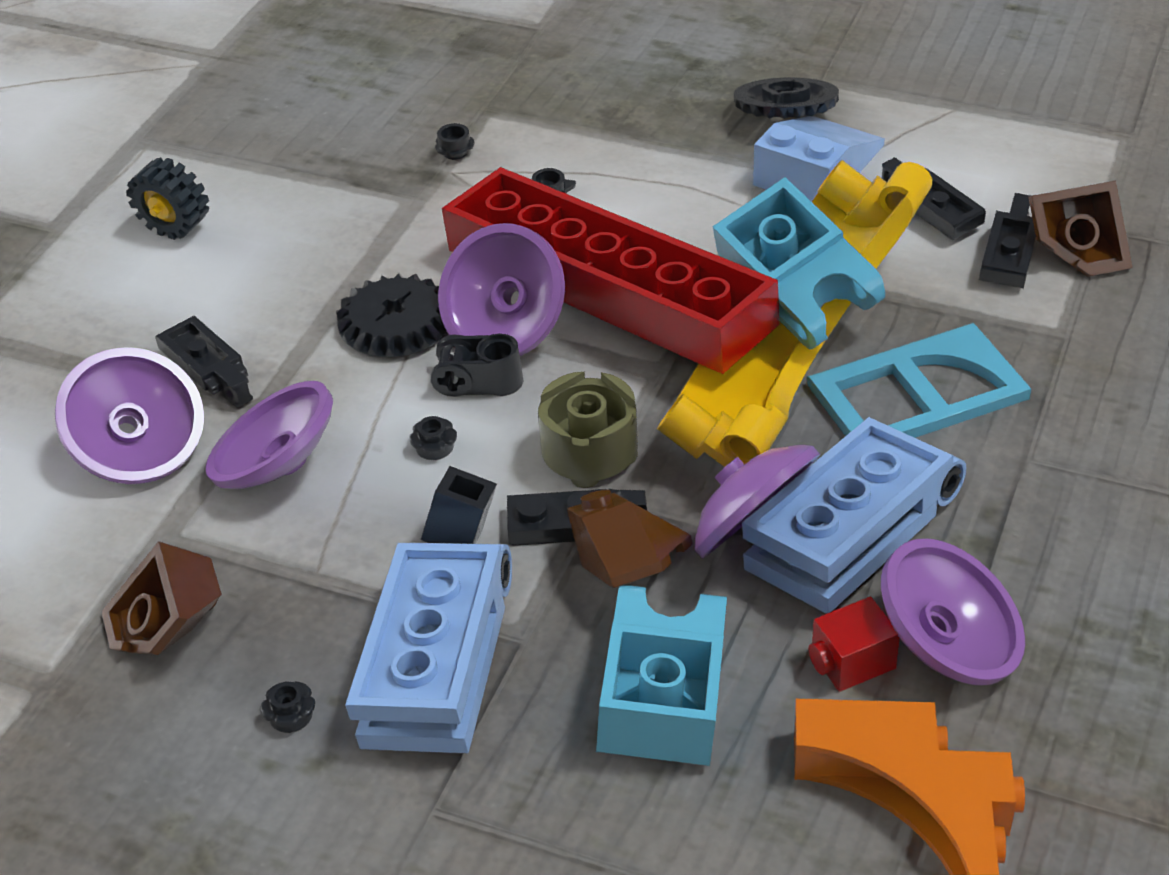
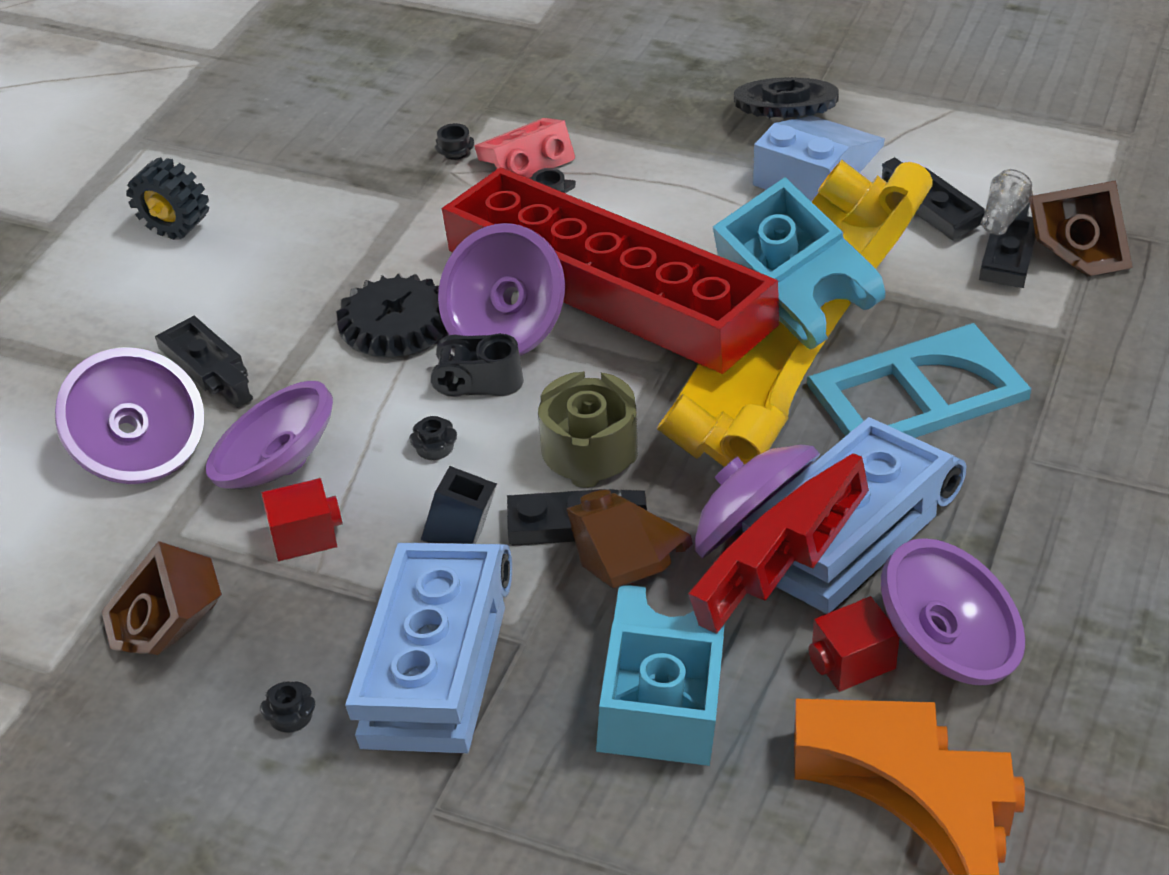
none -> red brick [261,478,343,562]
none -> coral bracket [474,118,575,178]
none -> red slope [688,453,869,634]
none -> clear cone [981,169,1033,235]

